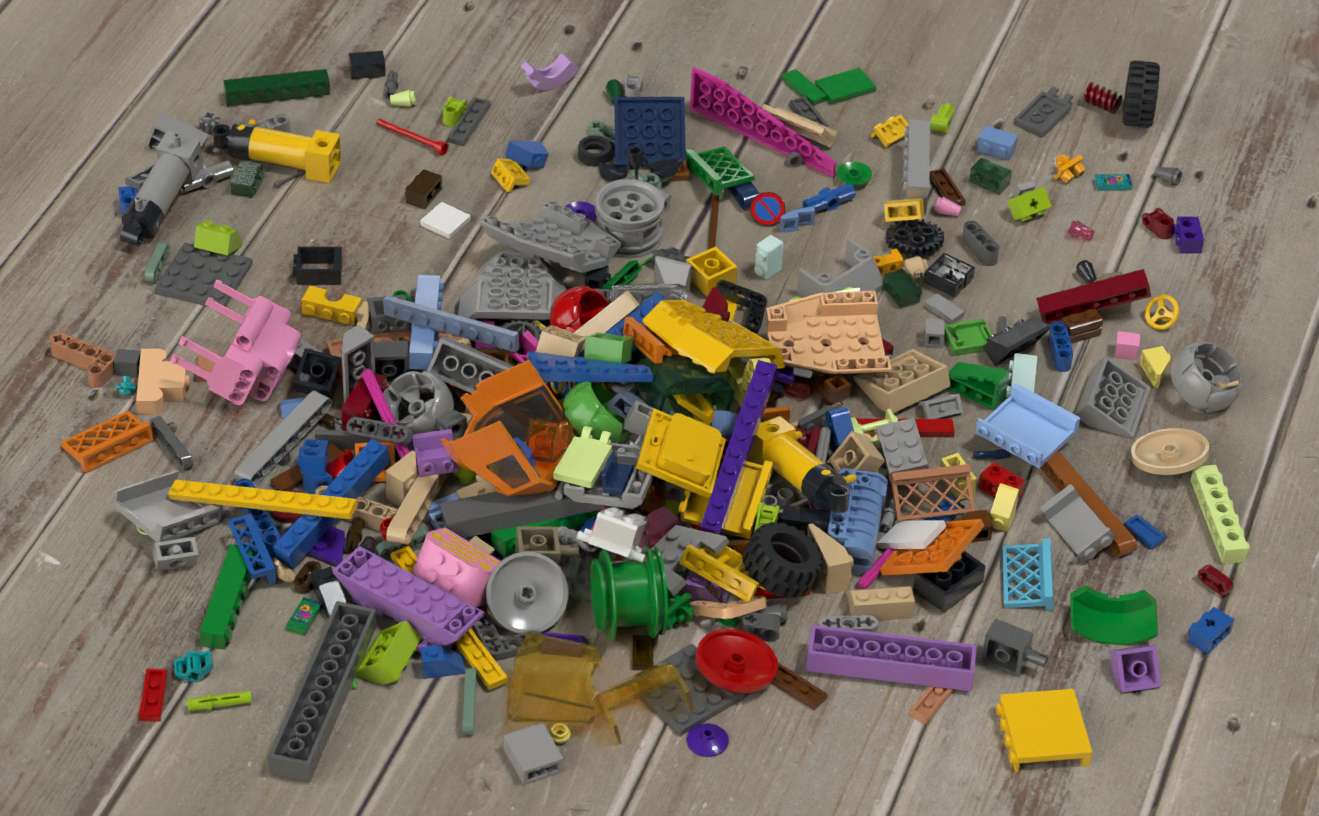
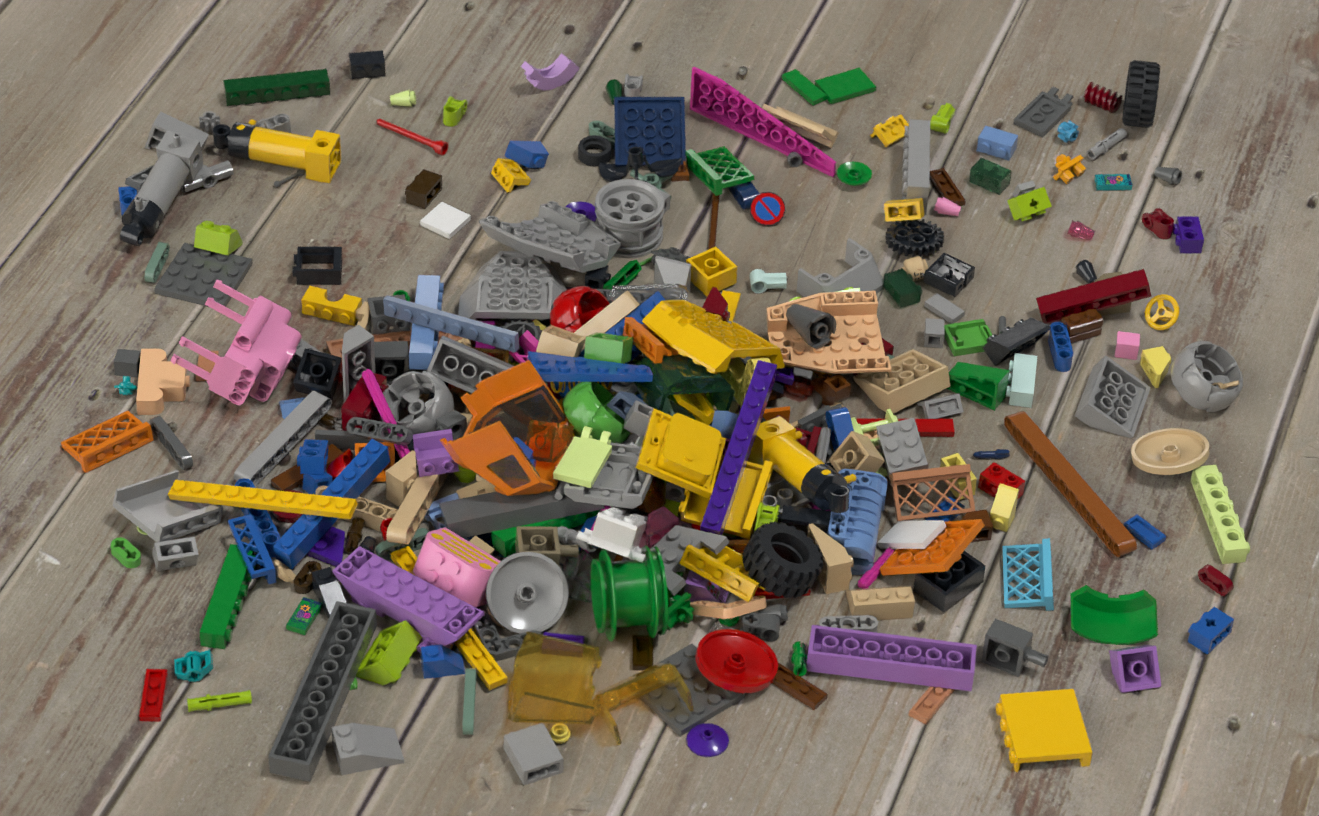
nougat beam [50,333,115,388] -> none
clear green brick [230,160,264,198] -> none
dark grey axle [384,70,398,100] -> none
dark grey tile [447,97,490,146] -> none
dark blue panel [602,451,633,496] -> none
black beam [716,280,767,334] -> none
light aqua brick [754,235,783,279] -> none
medium blue slope [780,206,815,233] -> none
dark grey tile [789,96,829,128] -> none
blue piece [802,183,856,212] -> none
light orange leg [873,249,904,276] -> none
light grey pin [879,497,902,533] -> none
dark grey beam [962,221,999,266] -> none
light blue panel [975,383,1080,468] -> none
light grey panel [1040,484,1116,563] -> none
none -> bright green beam [110,537,141,569]
none -> light grey slope [332,723,404,775]
none -> light aqua piece [749,269,787,294]
none -> dark grey cone [786,304,837,349]
none -> green pin [791,641,808,676]
none -> dark azure gear [1057,120,1079,143]
none -> light grey pin [1087,128,1127,160]

